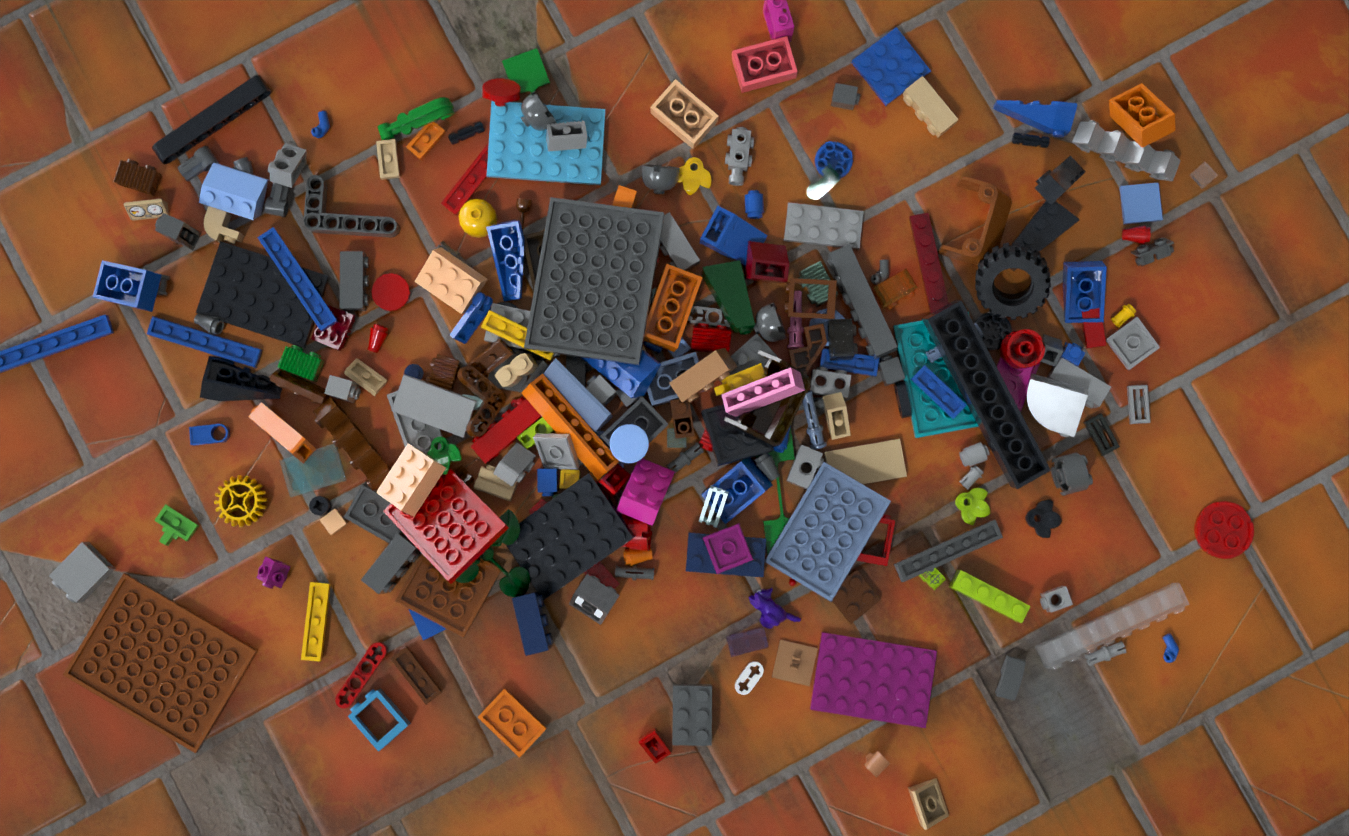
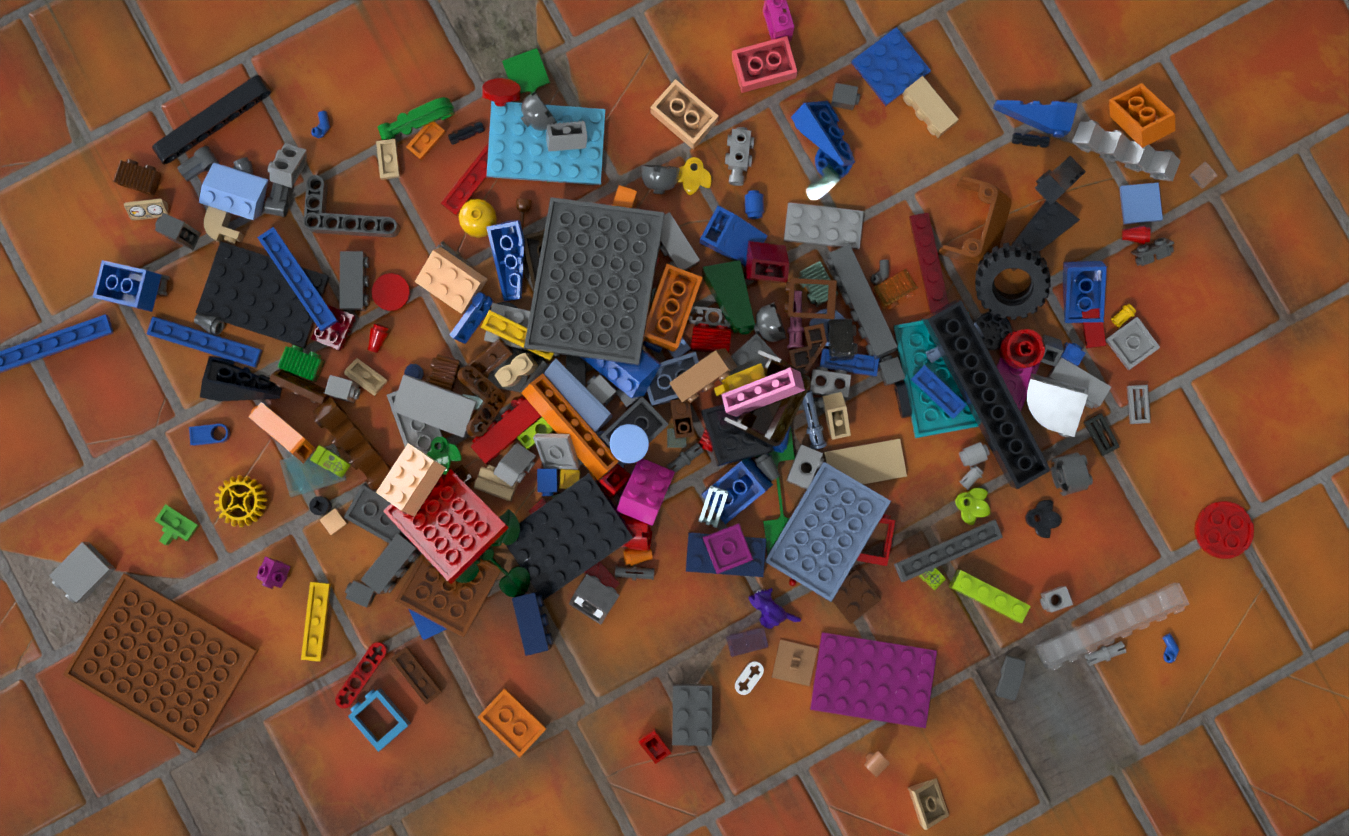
none -> lime leg [310,445,351,478]
none -> dark grey brick [345,580,376,608]
none -> blue wedge [791,101,855,166]

